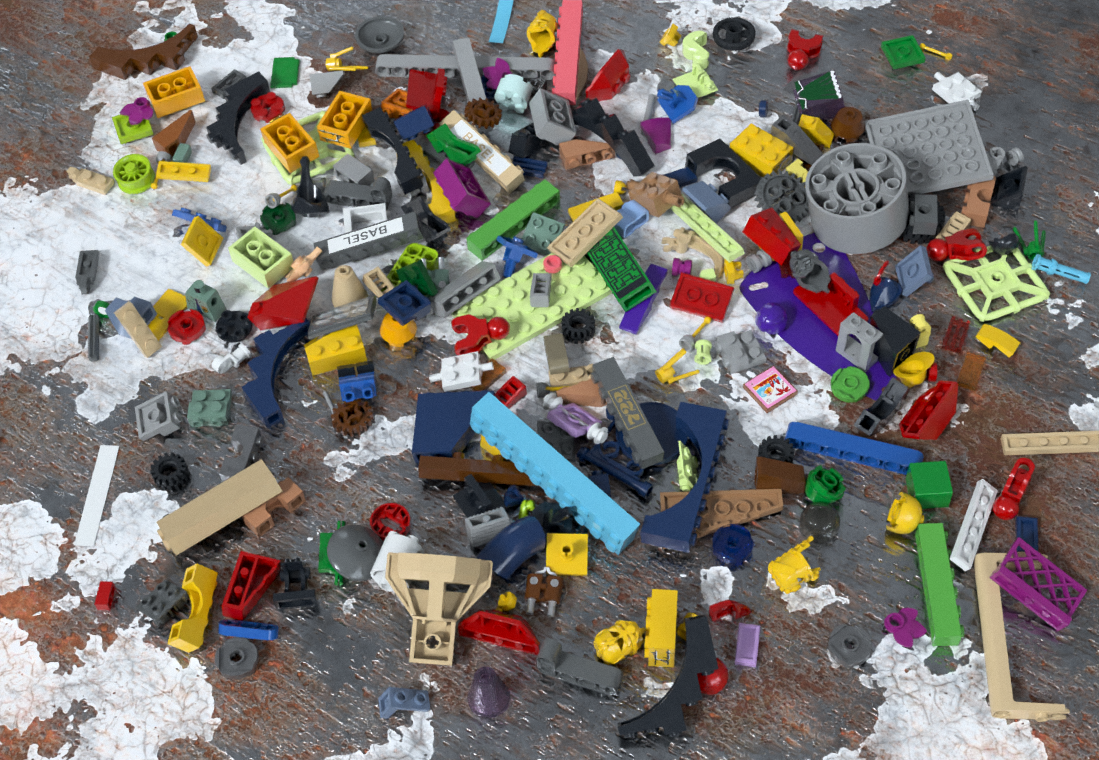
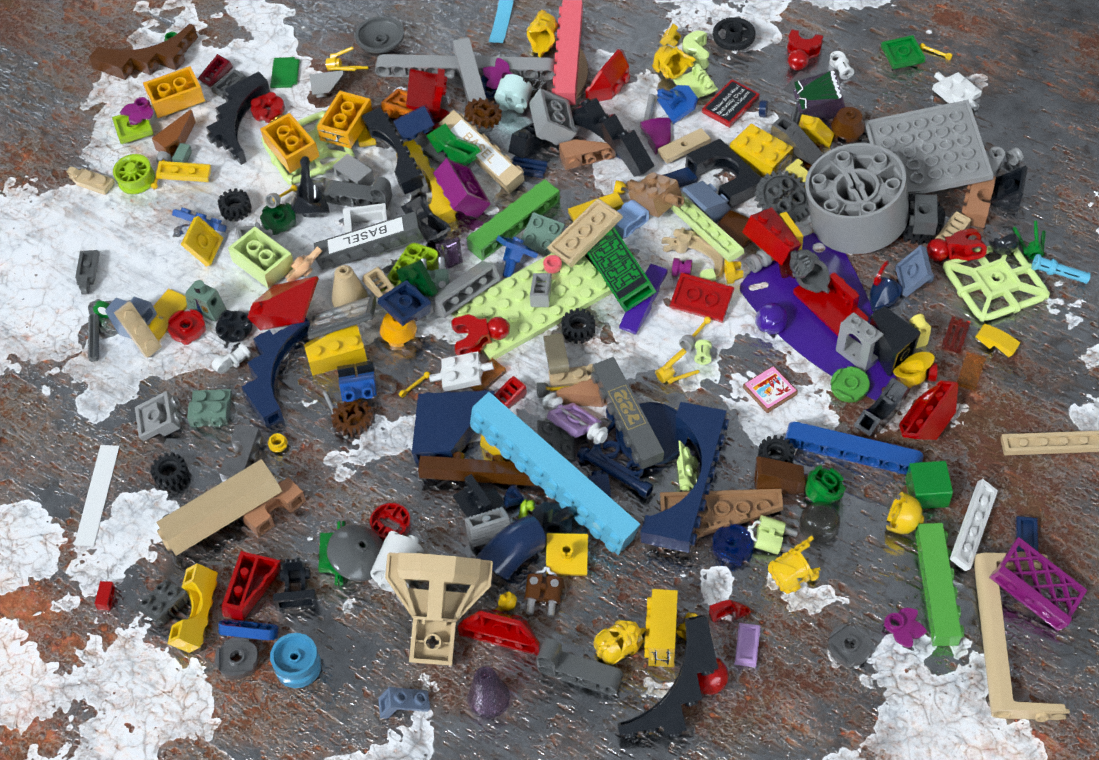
light grey plate [714,330,767,374] -> none
red piece [992,458,1035,521] -> none
none -> dark red slope [197,54,233,87]
none -> black tyre [217,188,252,222]
none -> yellow plate [268,433,288,452]
none -> dark azure wheel [270,633,321,688]
none -> yellow hinge [399,371,431,398]
none -> clear purple slope [435,237,463,269]
none -> yellow helmet [652,45,696,79]
none -> tan tile [658,128,711,164]
none -> black tile [702,79,760,128]
none -> reddish brown slope [718,210,752,249]
none -> yellowish green piece [747,515,798,555]
none -> white connector [829,51,854,80]

